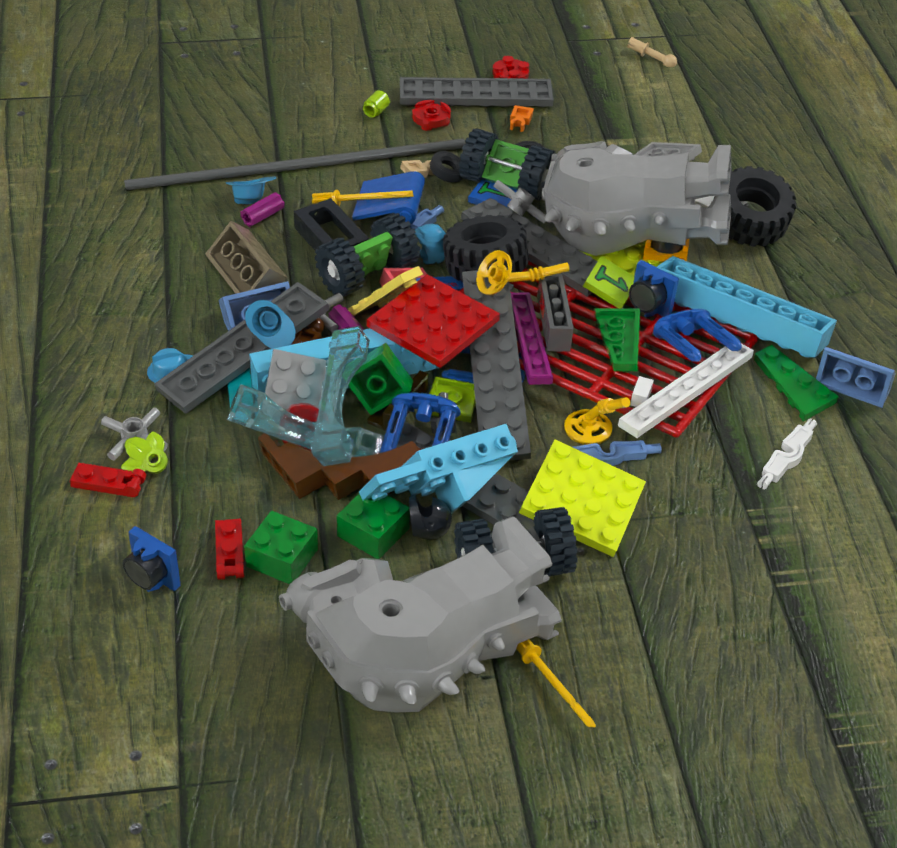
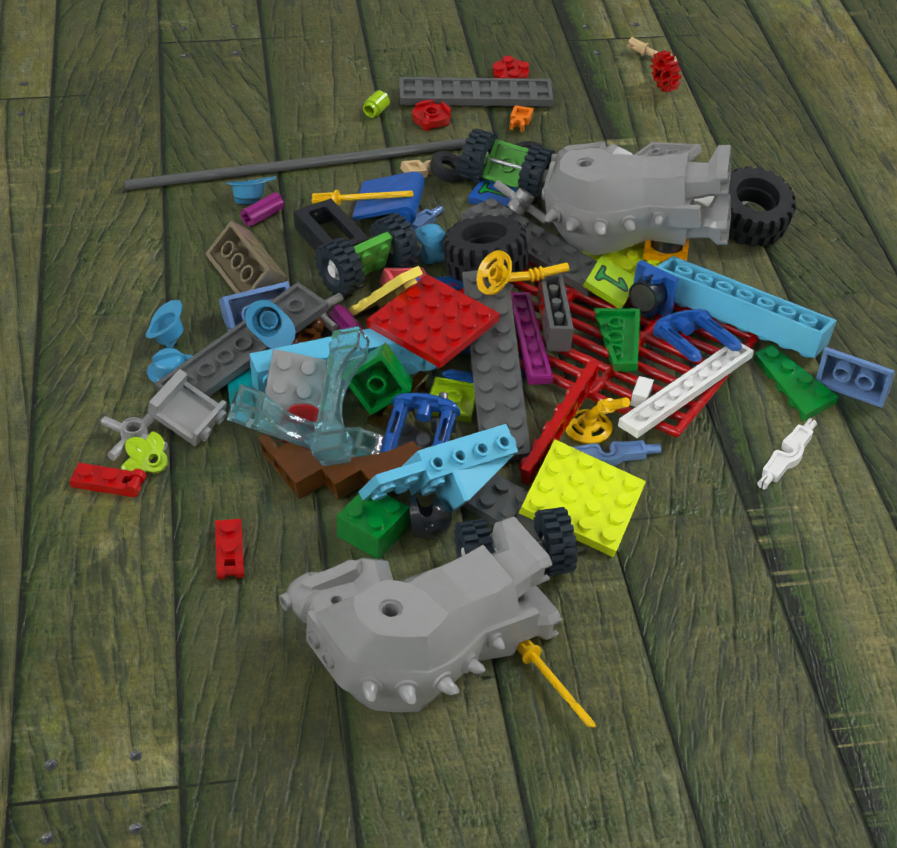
piece [123,526,181,592] -> none
green brick [244,510,318,584] -> none
none -> dark azure piece [146,300,184,348]
none -> light grey panel [148,369,227,447]
none -> red plate [519,361,598,485]
none -> red gear [650,50,682,93]

